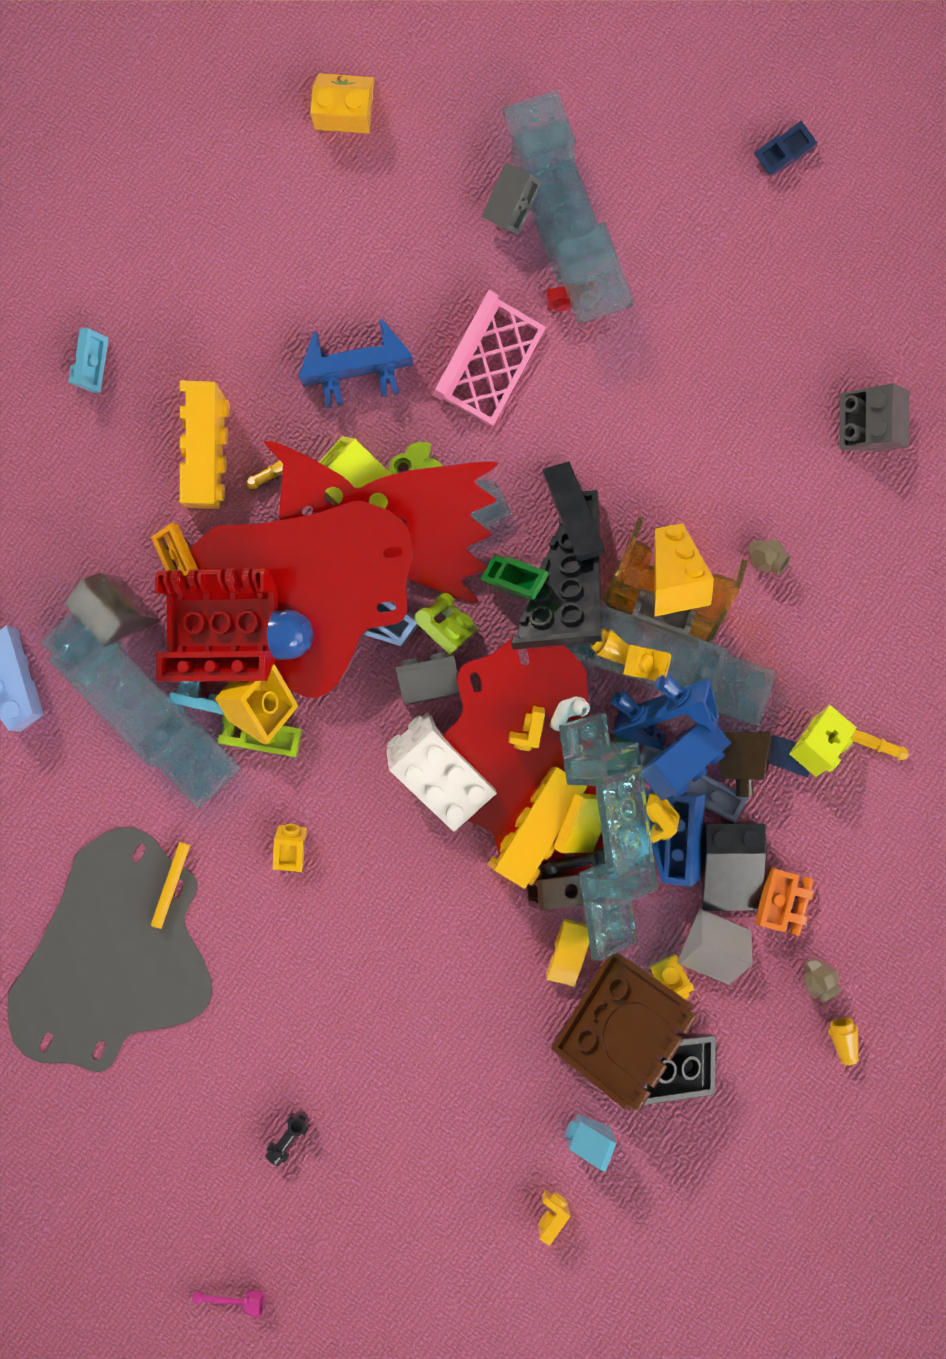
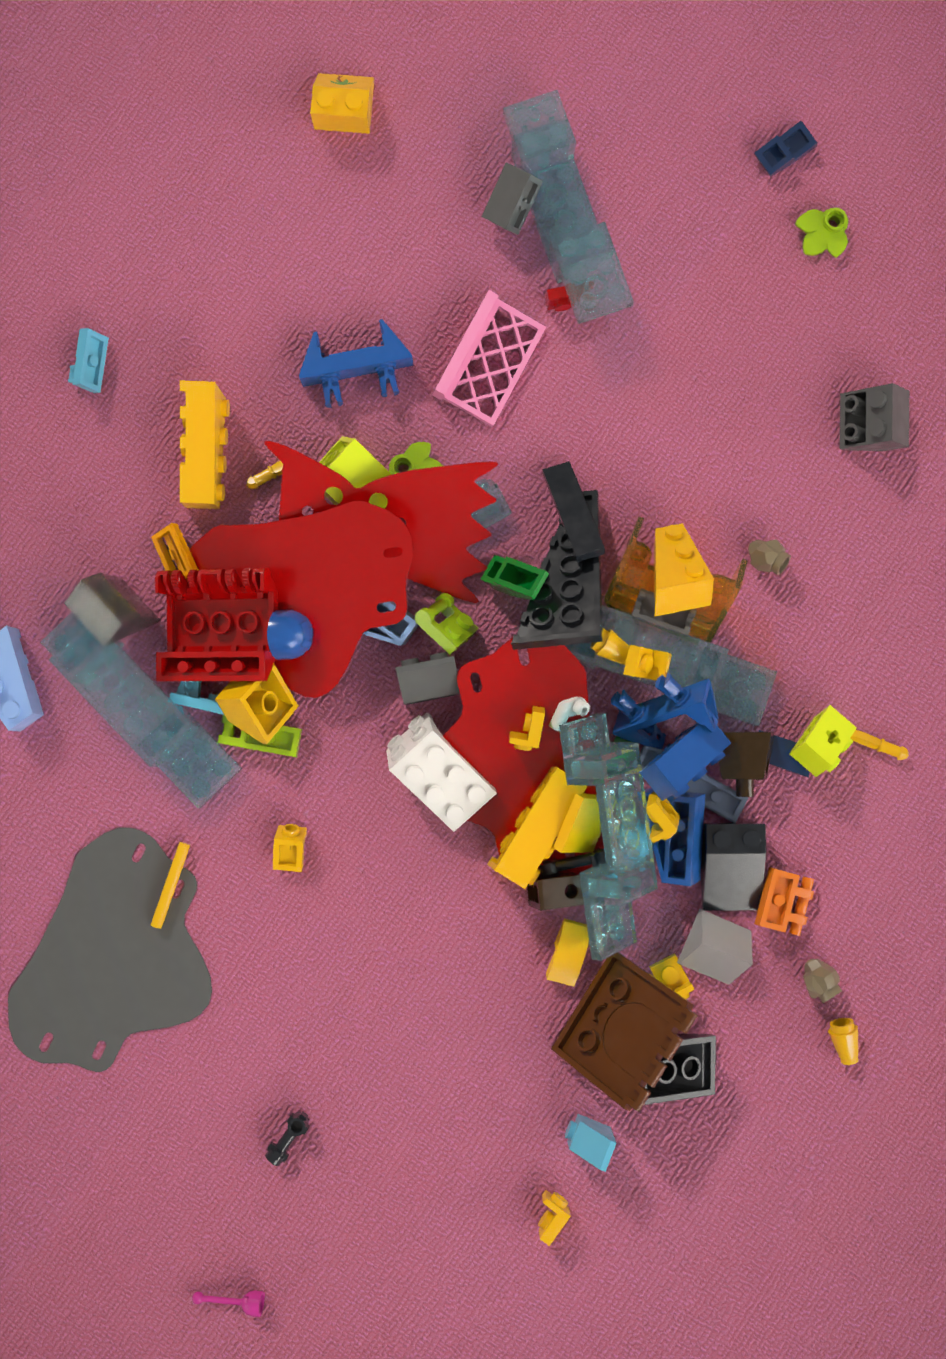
none -> lime plate [795,208,848,258]

